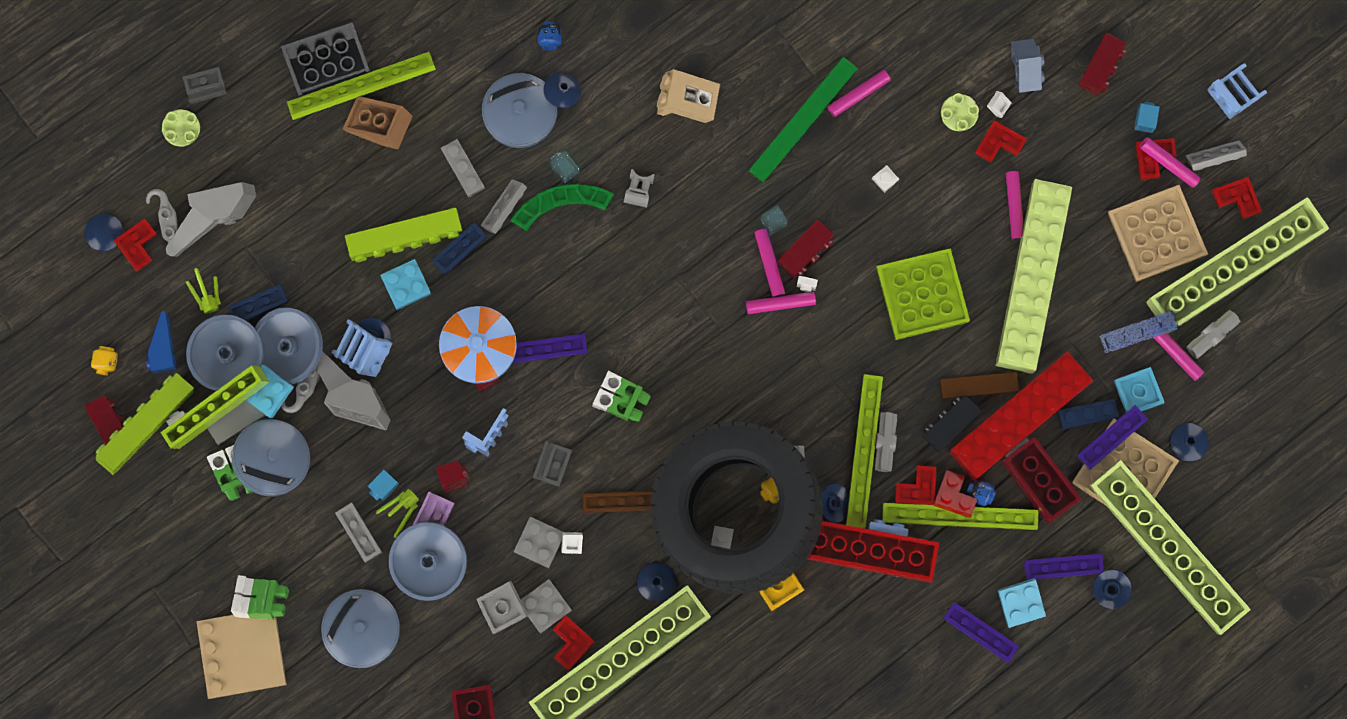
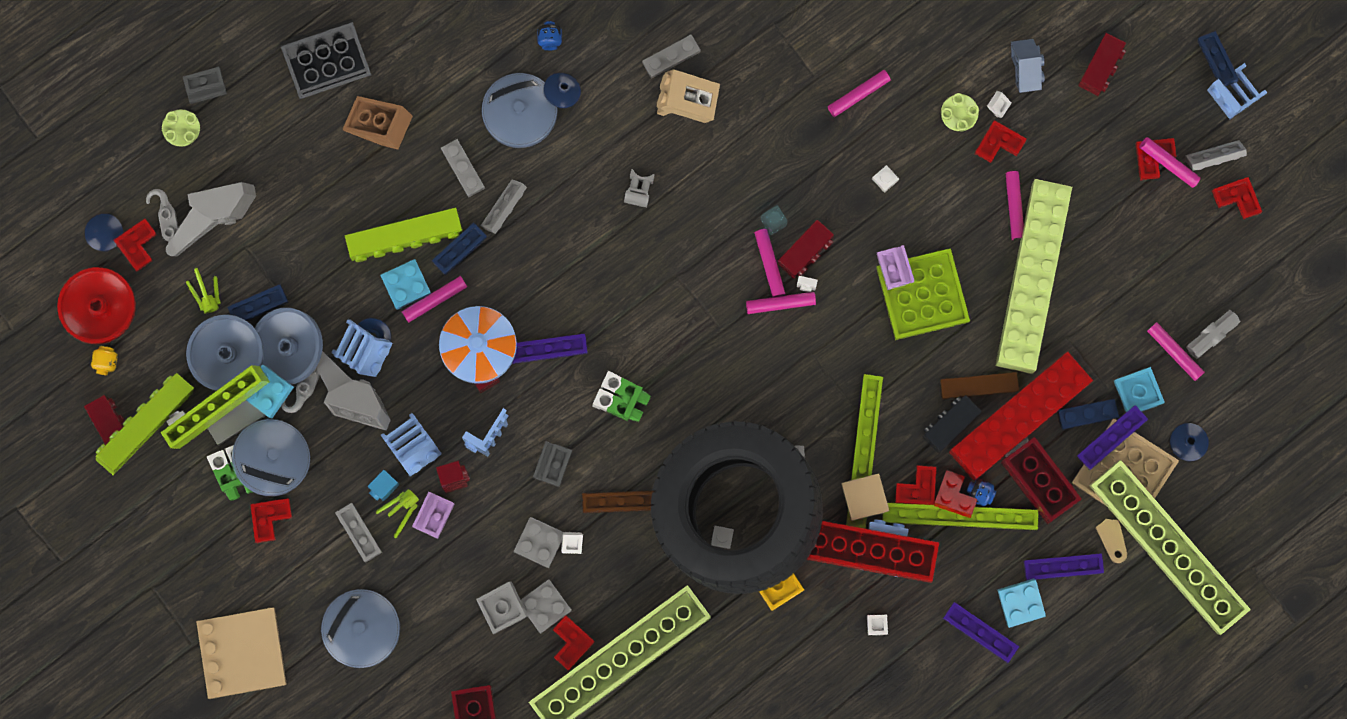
blue slope [146,311,177,374] -> none
bright green hips [231,575,289,620] -> none
lime plate [287,52,436,120] -> none
sand blue dish [389,522,467,601] -> none
green tile [510,184,614,231] -> none
clear light blue brick [550,151,580,184] -> none
dark blue dish [637,563,676,602] -> none
green tile [749,57,858,183] -> none
yellow head [760,477,779,504] -> none
dark blue dish [821,484,849,523] -> none
light grey piece [875,412,897,472] -> none
dark blue dish [1093,570,1132,609] -> none
clear blue plate [1099,311,1179,353] -> none
tan plate [1108,185,1208,282] -> none
dark azure brick [1134,102,1159,133] -> none
yellowish green brick [1146,197,1329,333] -> none
none -> red dish [57,267,136,344]
none -> red plate [250,498,292,543]
none -> light blue plate [381,413,441,476]
none -> dark pink piece [402,276,467,323]
none -> light grey plate [642,34,701,79]
none -> tan tile [841,474,889,521]
none -> white plate [867,615,888,635]
none -> lavender plate [877,245,915,290]
none -> tan piece [1096,519,1127,563]
none -> dark blue plate [1198,31,1239,86]

